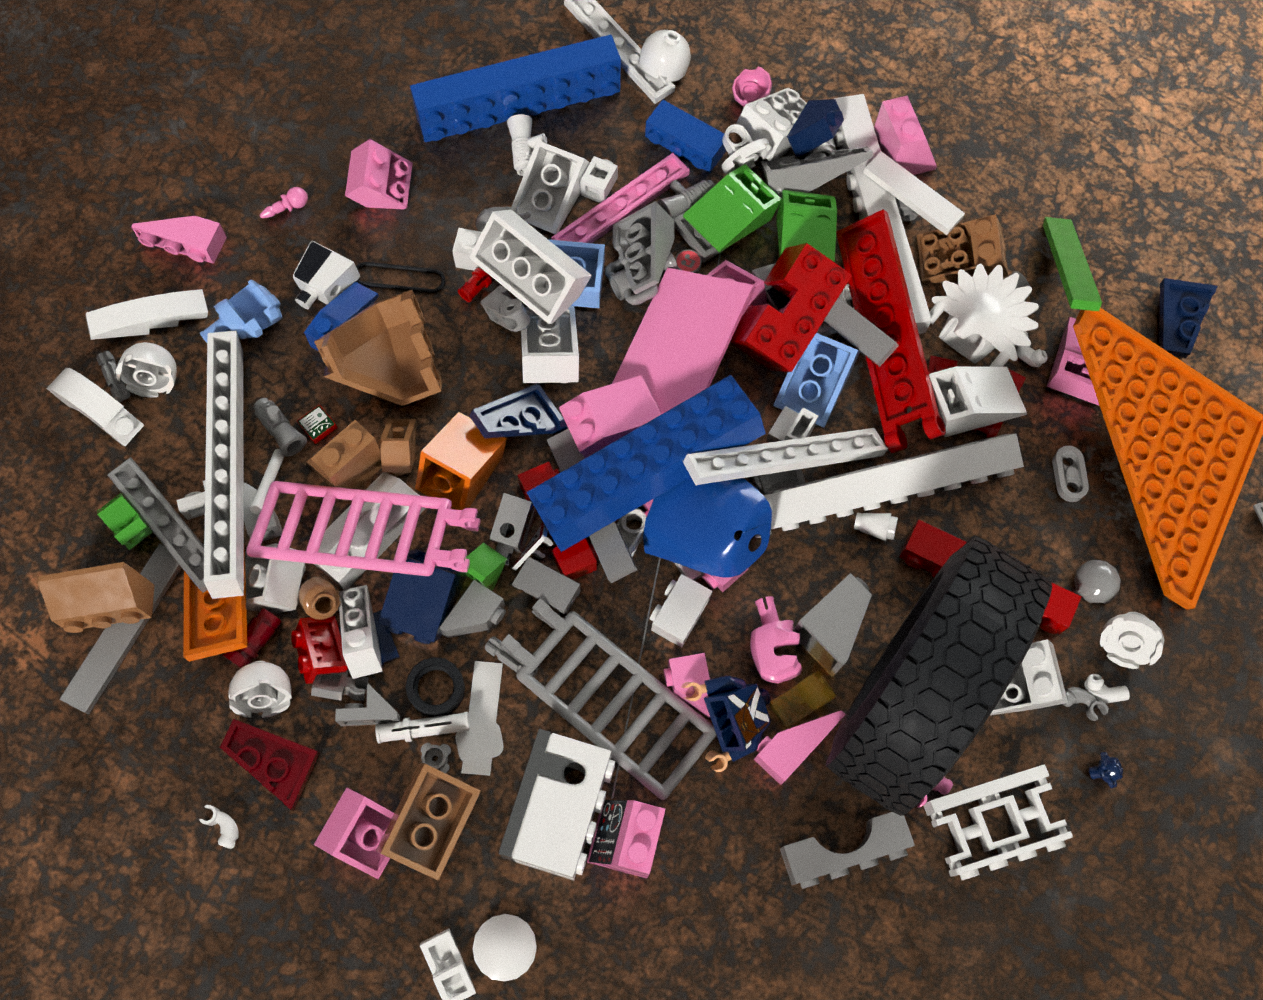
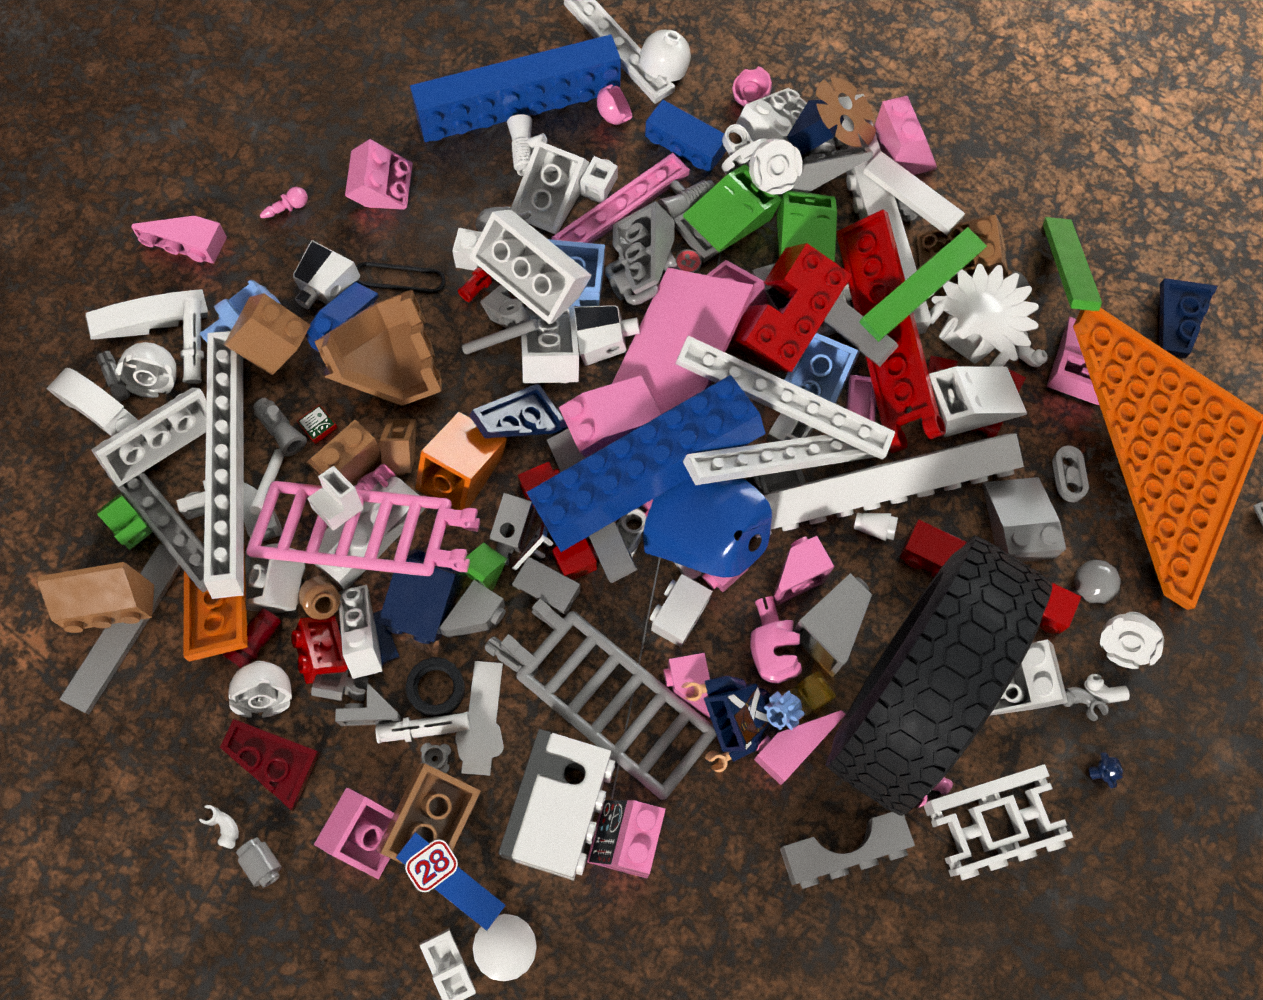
none -> white slope [91,387,207,487]
none -> white pin [180,298,204,384]
none -> medium nougat slope [224,293,310,375]
none -> light grey brick [236,837,282,888]
none -> white piece [307,466,364,531]
none -> bright pink arm [354,464,396,491]
none -> blue sticker [396,832,506,931]
none -> light grey bar [462,319,539,355]
none -> white torso [574,306,640,366]
none -> bright pink hair [597,84,632,125]
none -> white plate [675,336,895,459]
none -> white tile [749,138,803,195]
none -> light blue gear [764,691,805,730]
none -> bright pink slope [773,536,834,607]
none -> medium nougat piece [816,77,876,147]
none -> bright pink tile [846,375,876,422]
none -> bright green tile [859,227,987,342]
none -> light grey slope [982,477,1066,562]

